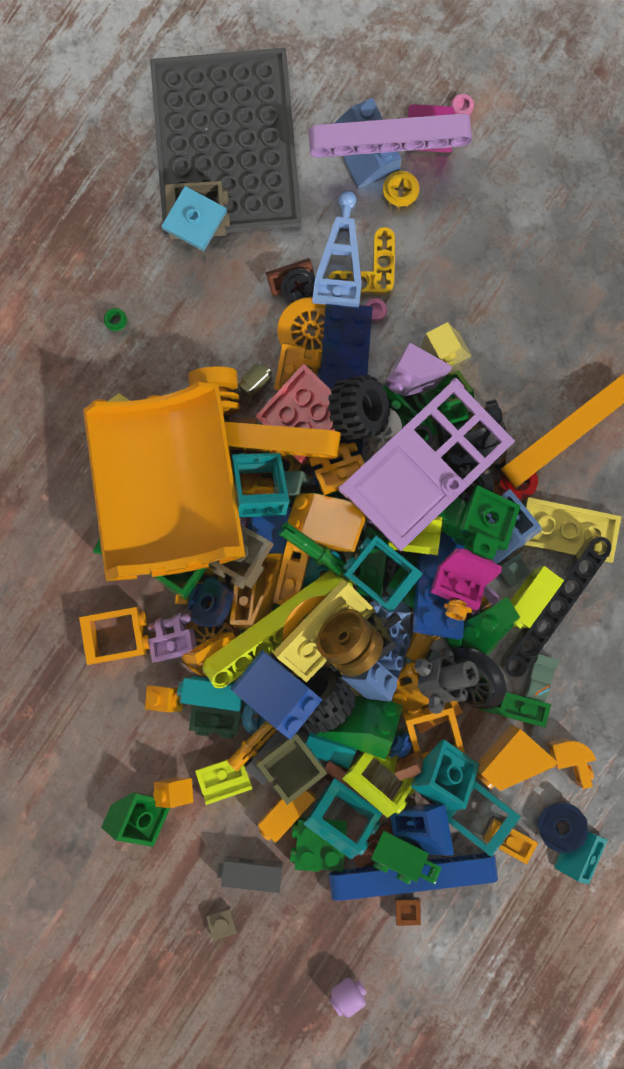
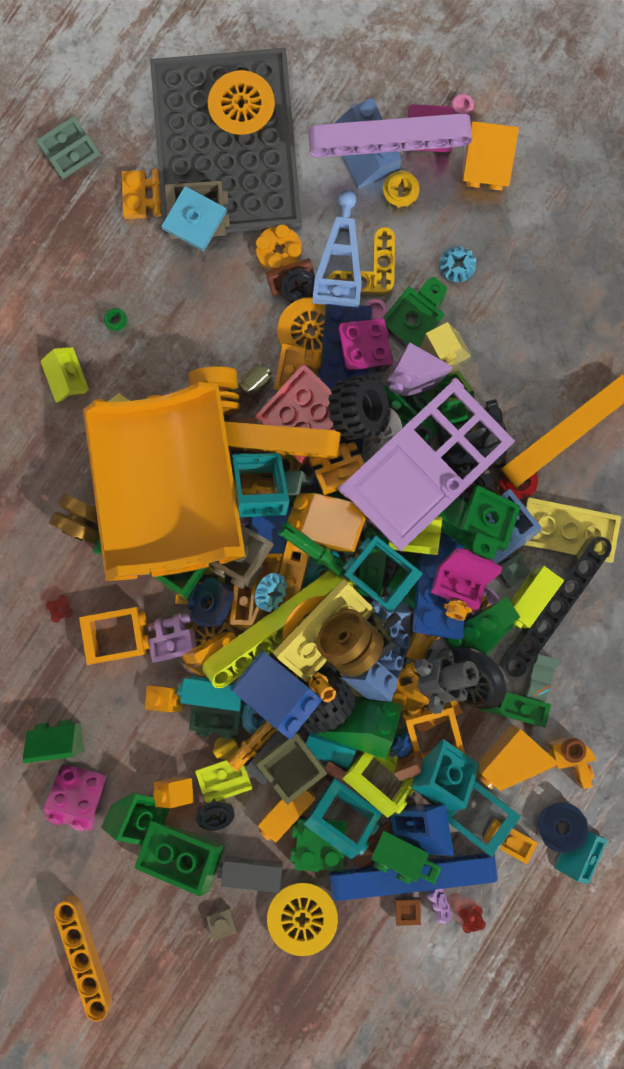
lavender head [329,977,367,1017] -> none
none -> green slope [22,719,84,764]
none -> sand green slope [36,116,101,180]
none -> neon yellow panel [41,347,89,403]
none -> dark pink bracket [44,764,106,831]
none -> clear red plate [46,595,74,623]
none -> pearl gold wheel [48,493,100,545]
none -> light orange beam [54,895,112,1022]
none -> light orange plate [122,169,162,219]
none -> green slope [134,820,225,897]
none -> black gear [195,798,235,831]
none -> light orange piece [208,70,275,135]
none -> yellow plate [213,735,238,759]
none -> medium azure gear [255,573,288,612]
none -> light orange plate [256,225,302,271]
none -> yellow piece [267,883,338,956]
none -> light orange pin [307,671,336,702]
none -> dark pink bracket [338,318,393,373]
none -> green plate [383,277,447,347]
none -> lavender piece [427,889,452,924]
none -> medium azure gear [439,245,476,282]
none -> clear red plate [459,905,486,933]
none -> light orange slope [461,121,519,191]
none -> dark orange plate [561,738,586,763]

